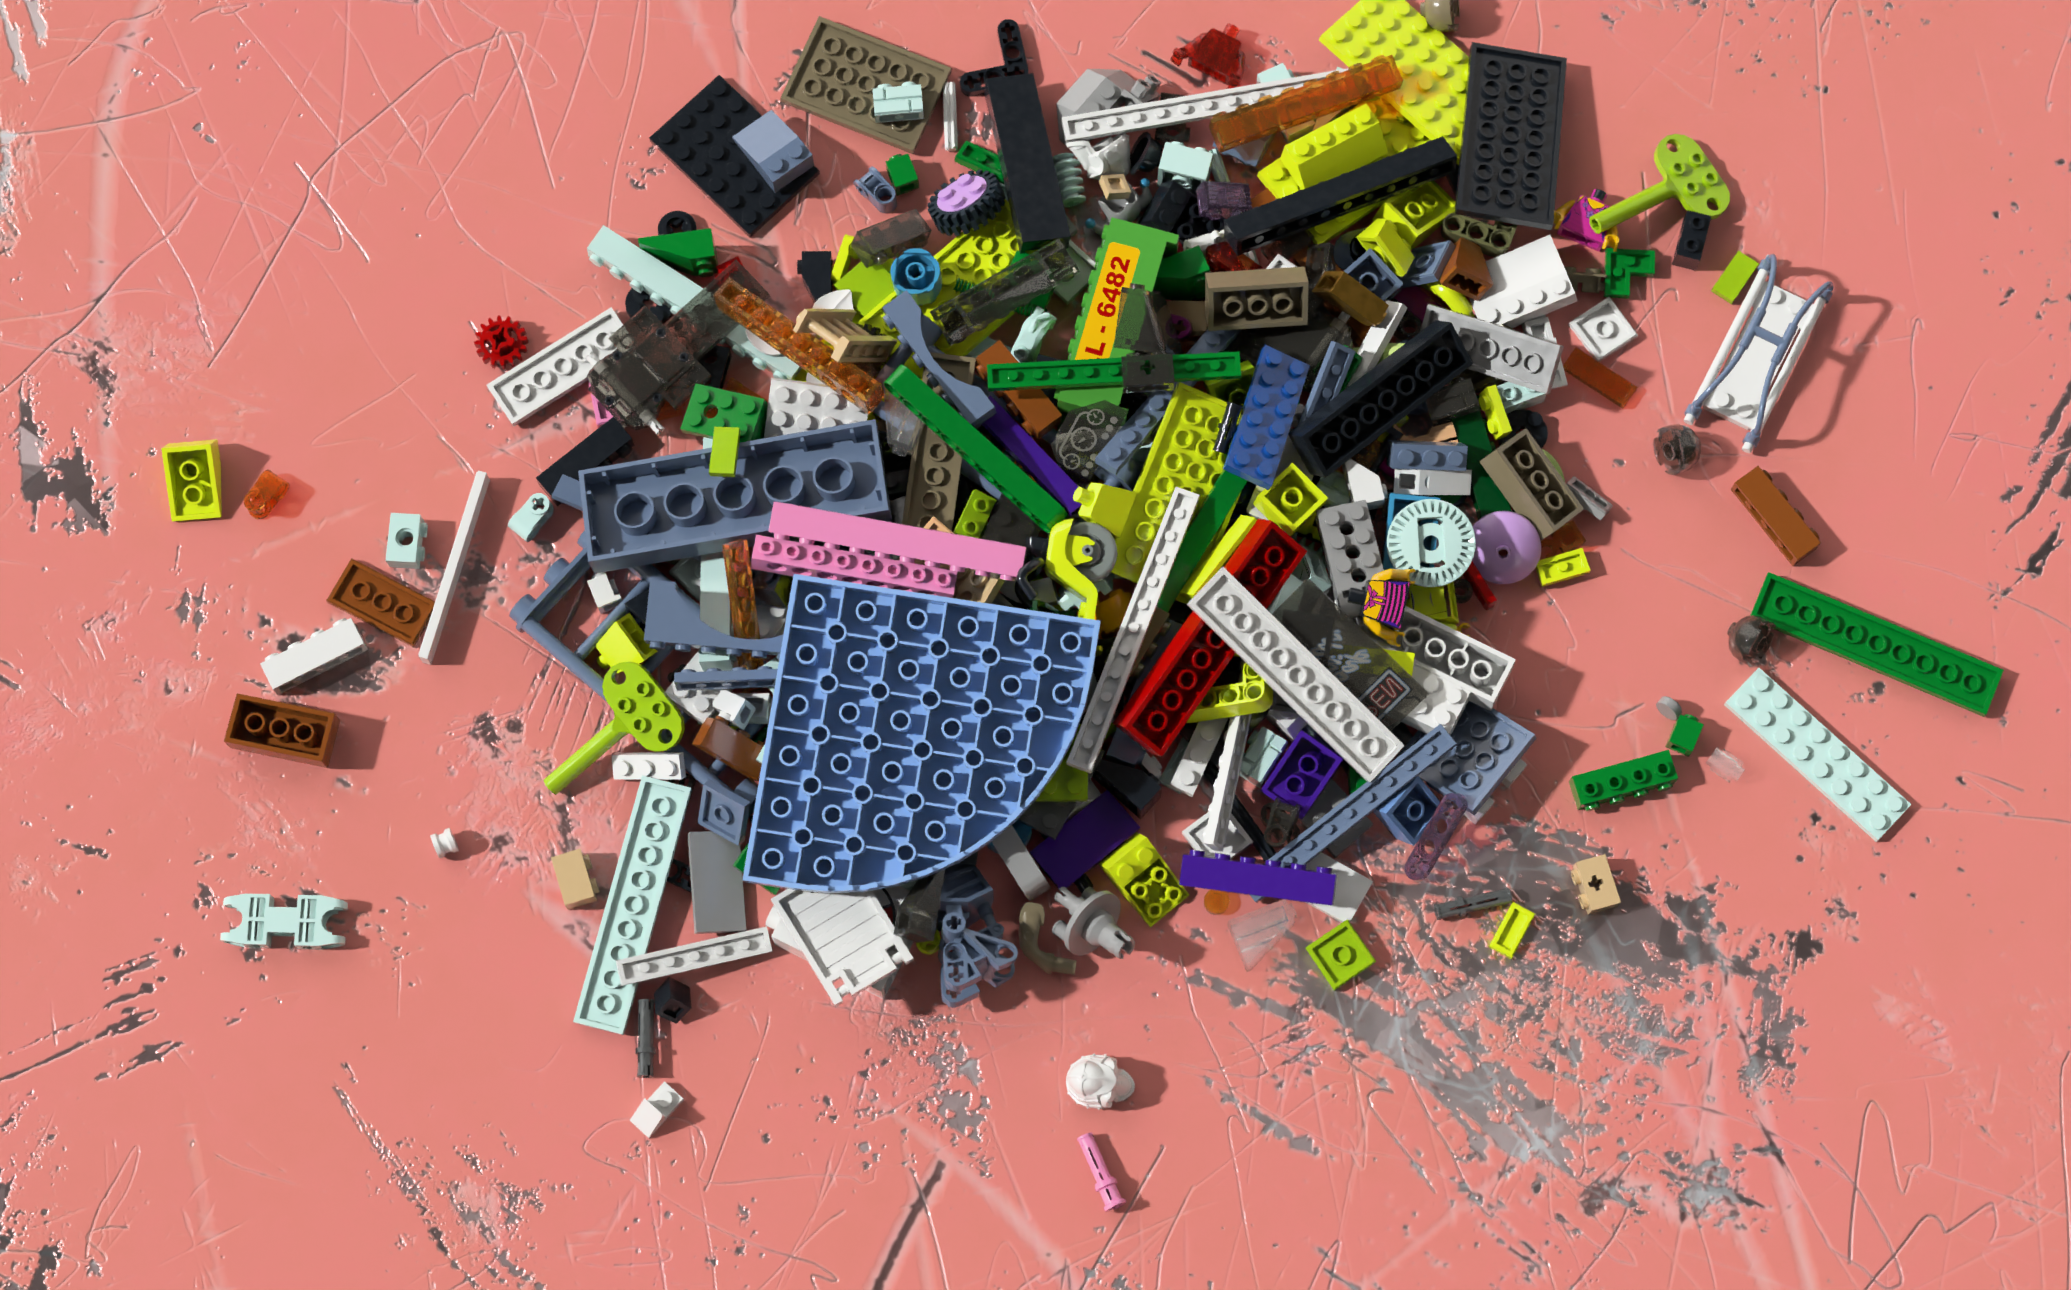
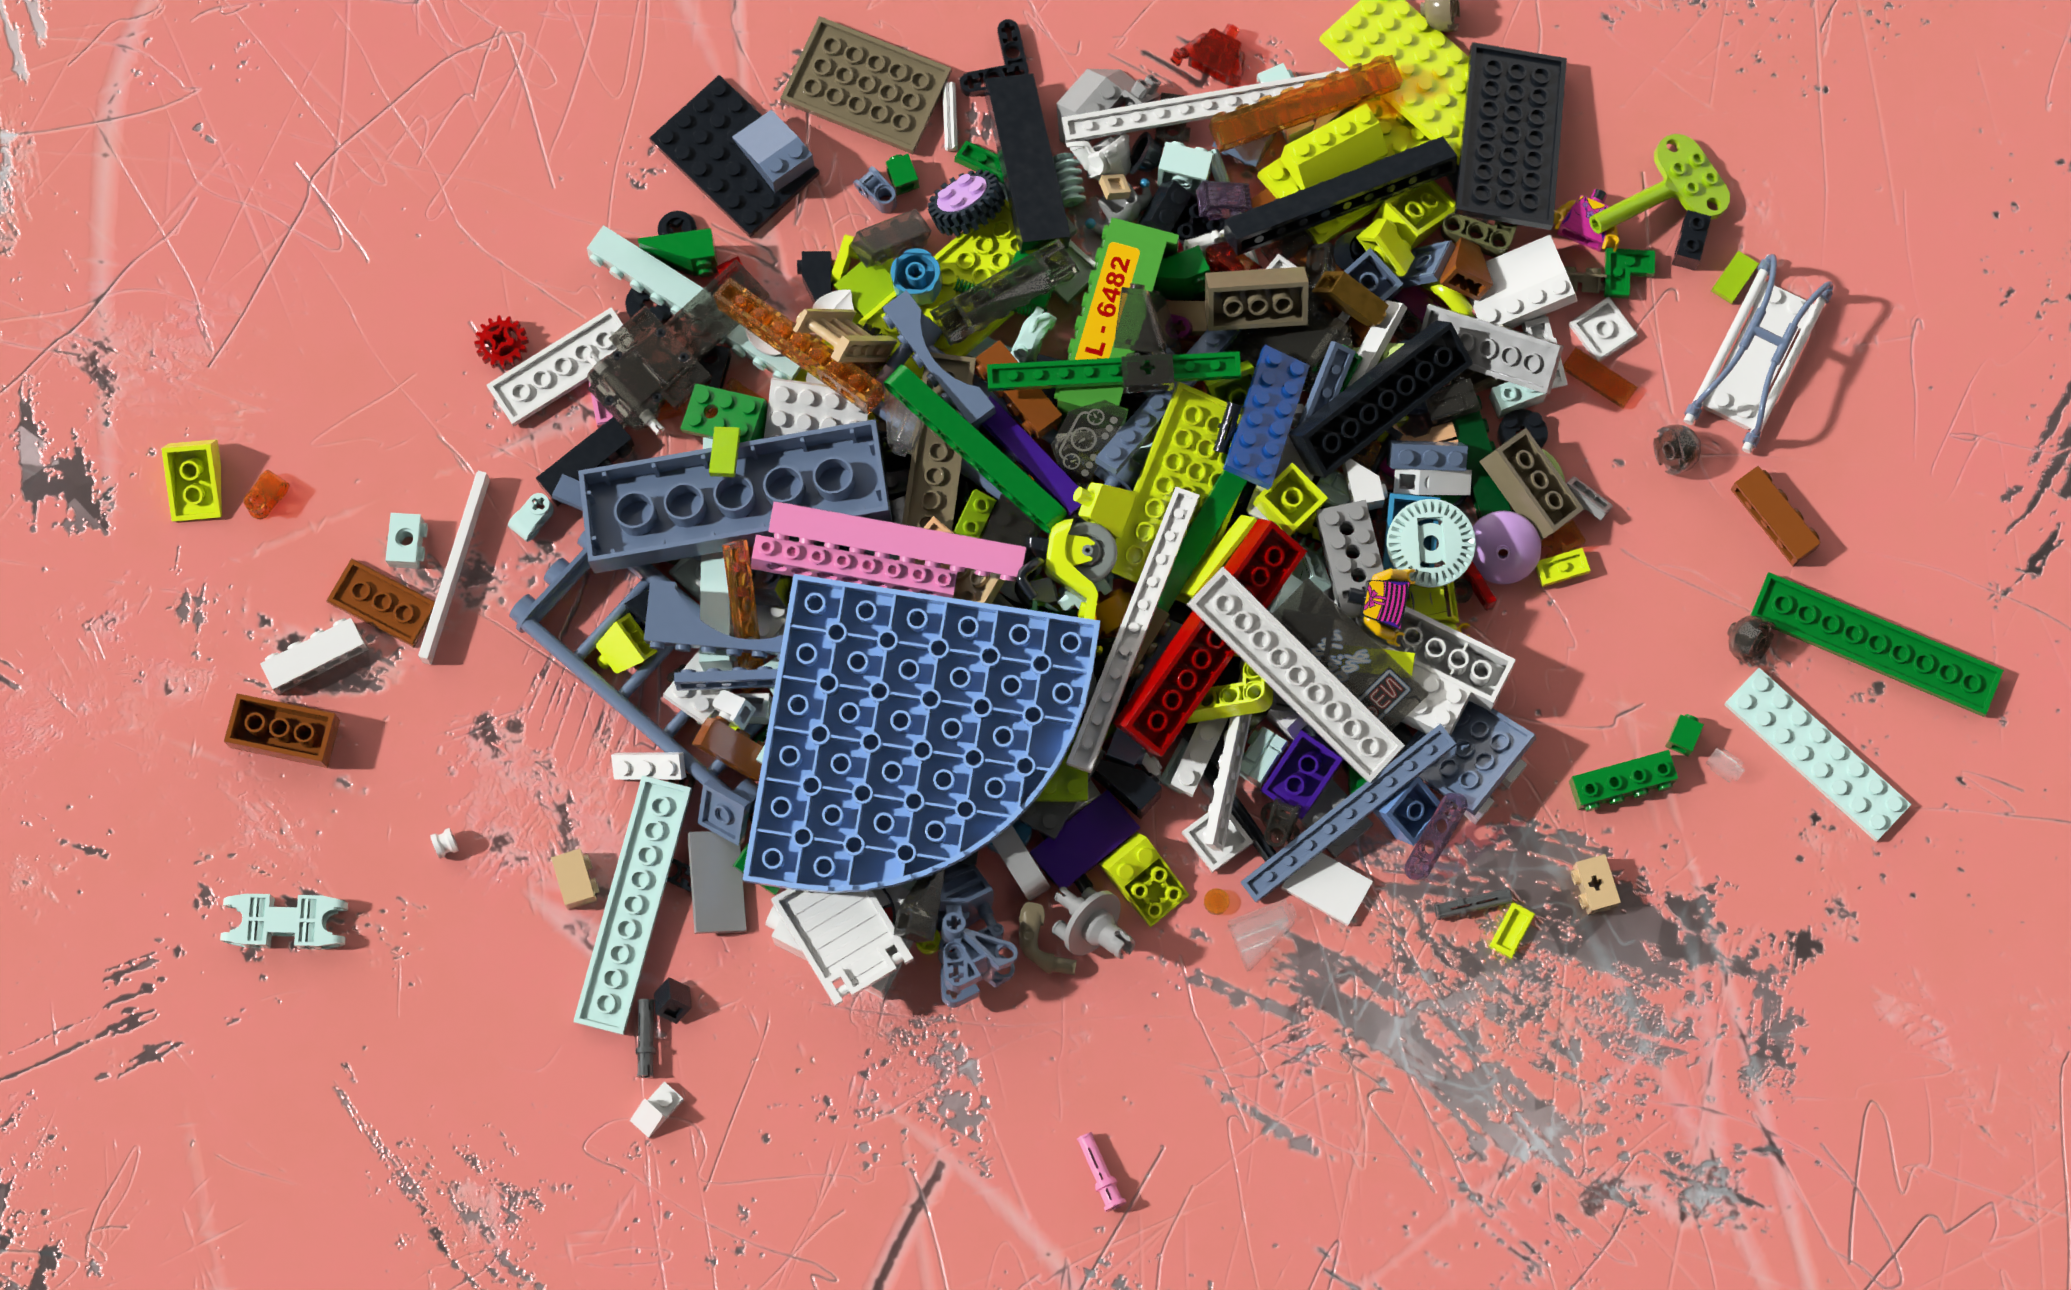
lime piece [544,662,685,795] -> none
white brick [587,572,622,614] -> none
white plate [616,926,772,986] -> none
light aqua brick [872,82,924,123] -> none
white head [1066,1053,1135,1110] -> none
dark purple brick [1179,850,1337,905] -> none
lime tile [1305,919,1376,990] -> none
neon yellow plate [1479,385,1512,440] -> none
light grey tile [1656,696,1682,720] -> none

